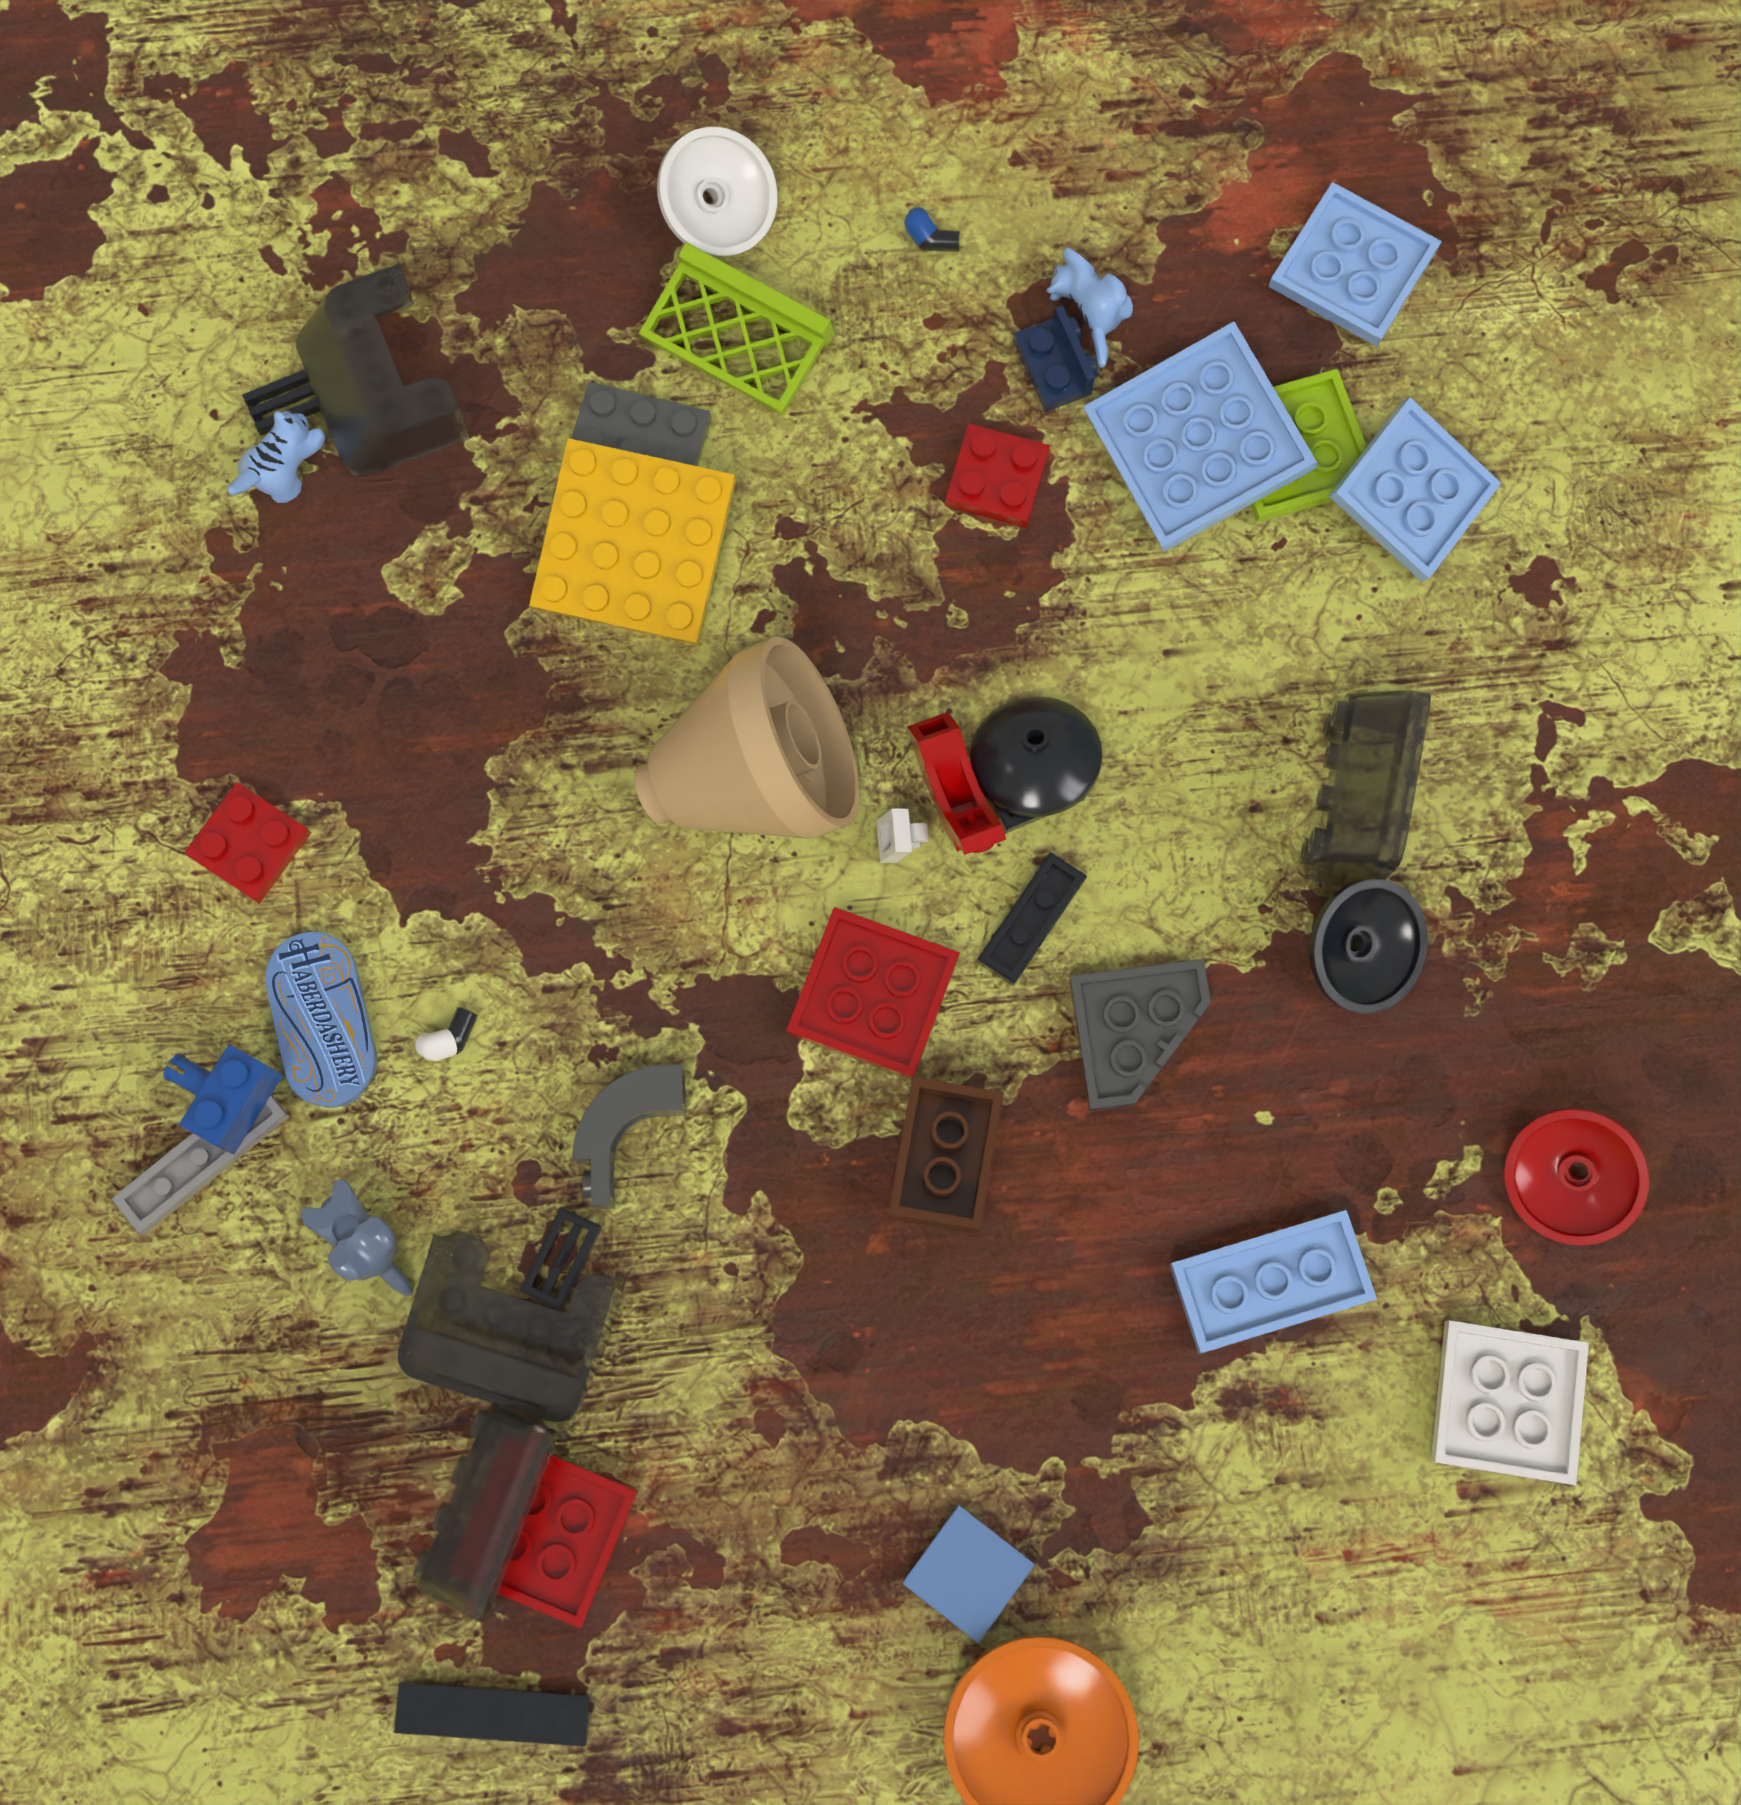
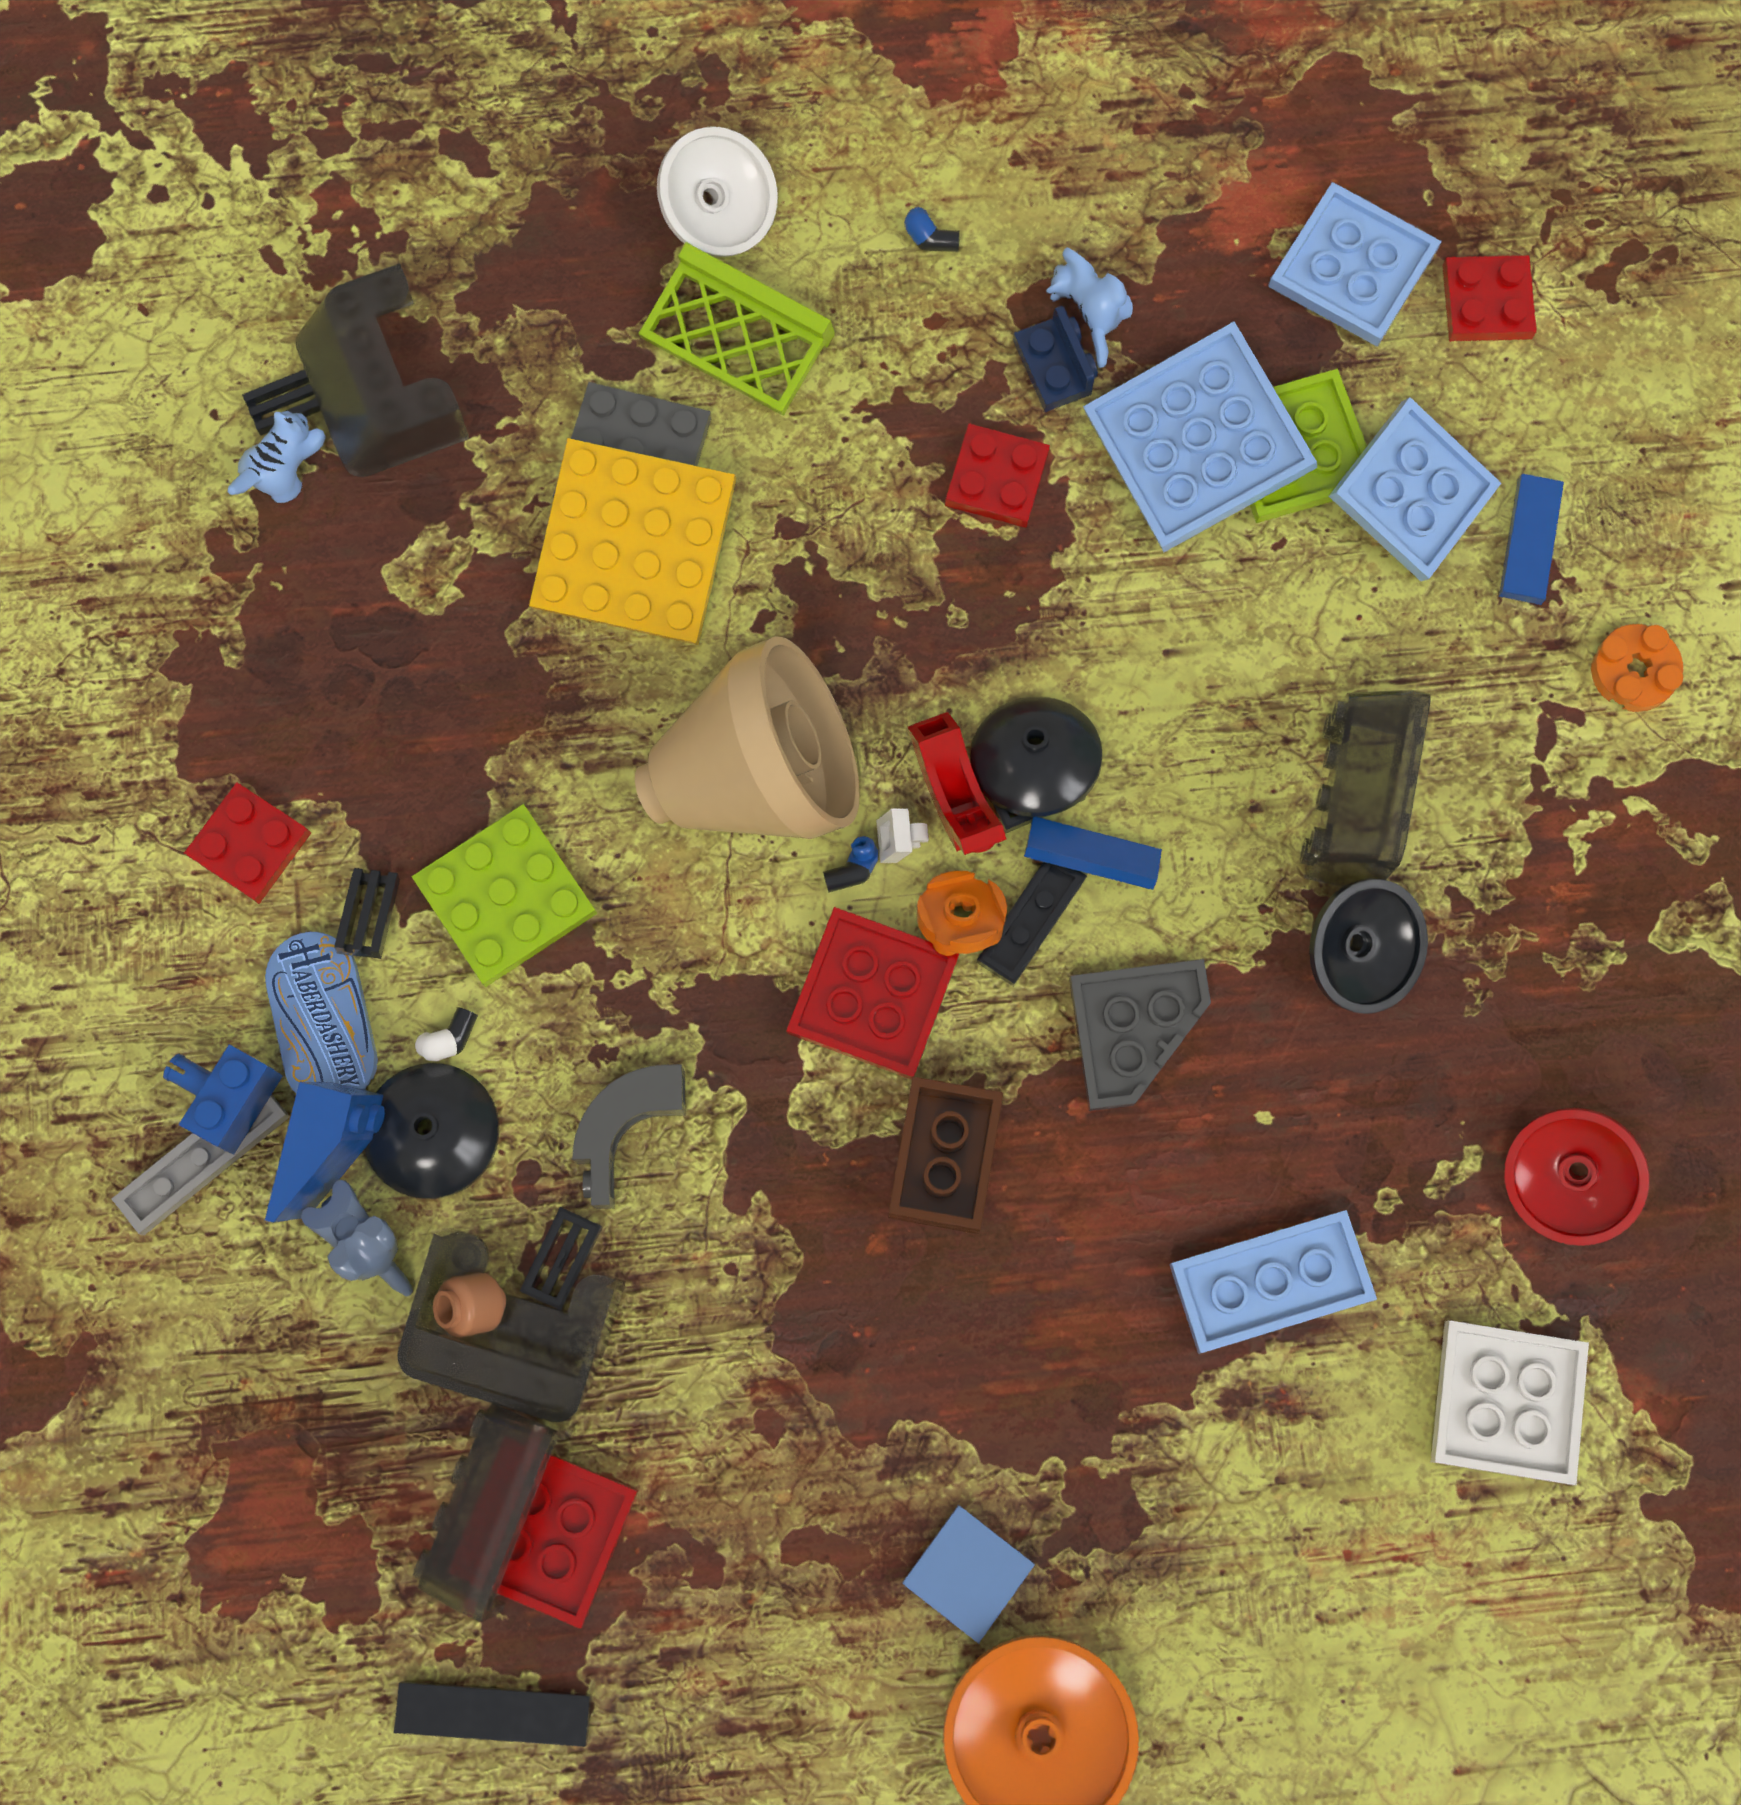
none -> blue slope [265,1082,385,1223]
none -> black tile [334,868,400,959]
none -> black dish [364,1063,499,1199]
none -> lime plate [411,804,597,988]
none -> nougat head [433,1272,506,1338]
none -> arm [823,836,878,893]
none -> orange plate [917,870,1007,956]
none -> blue tile [1024,817,1162,890]
none -> red plate [1442,255,1537,341]
none -> blue tile [1499,473,1564,605]
none -> orange plate [1591,624,1684,712]

